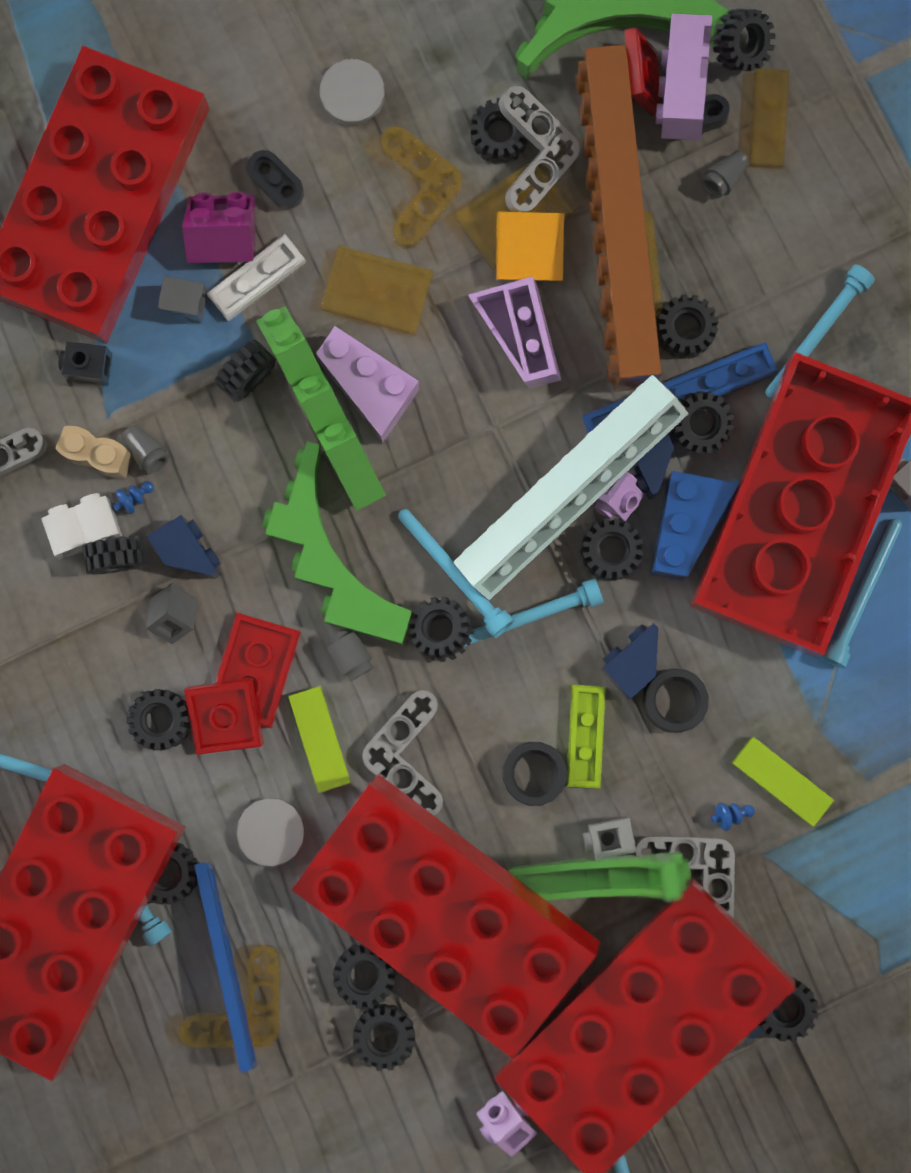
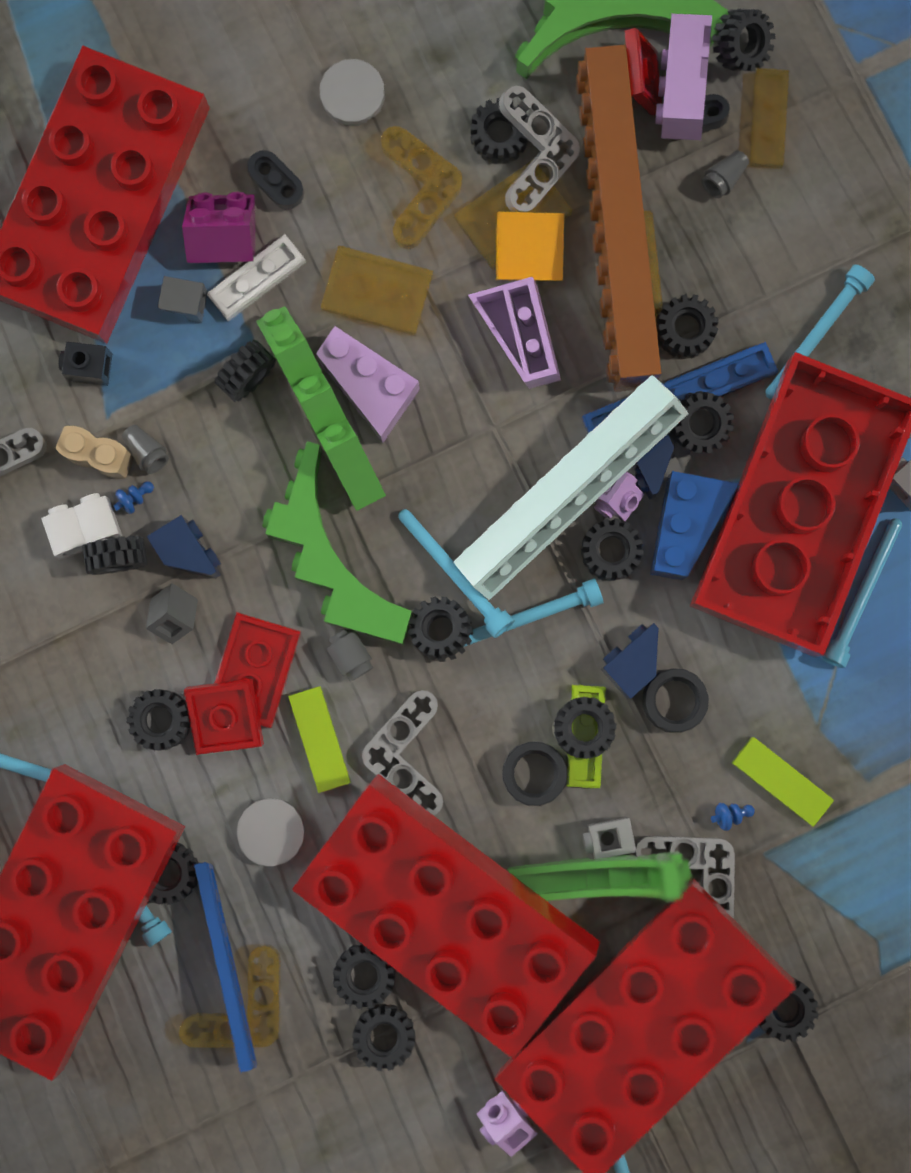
none -> black tyre [554,697,617,759]

